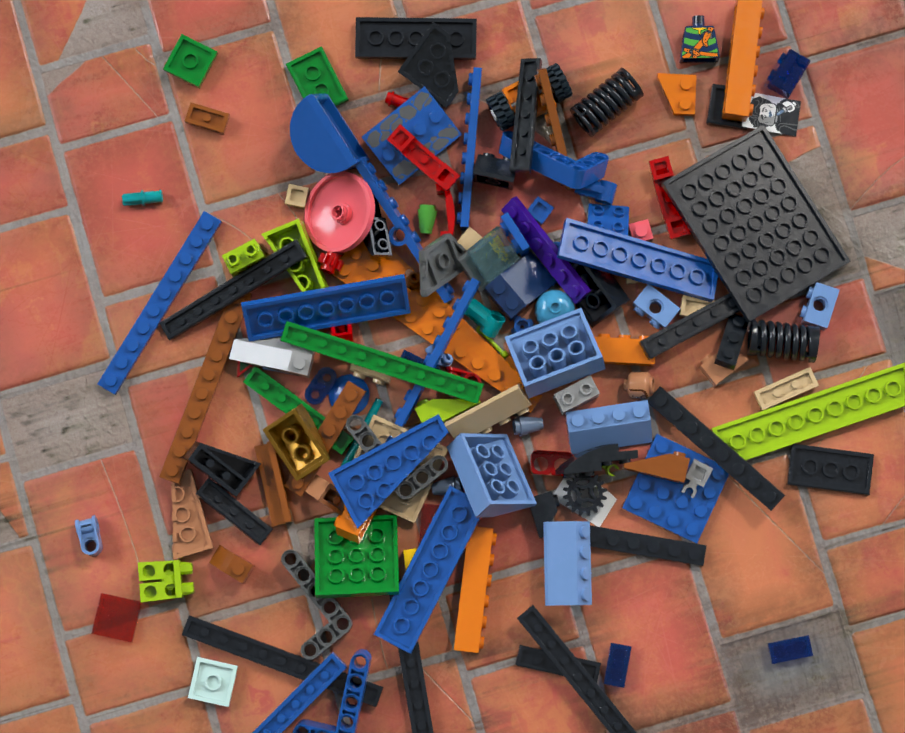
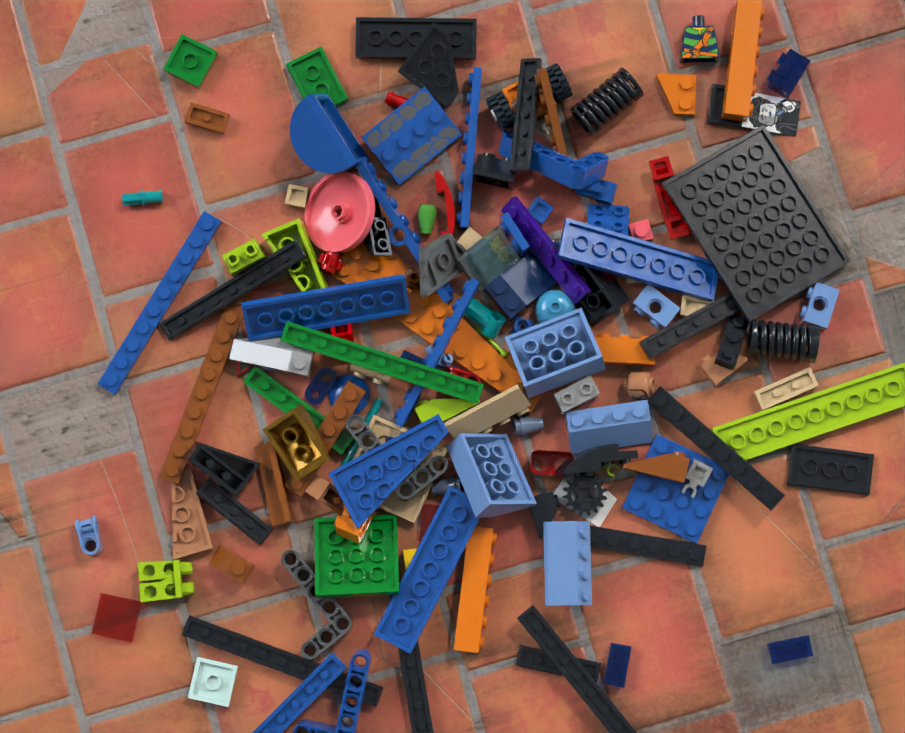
red slope [387,124,461,192] -> none

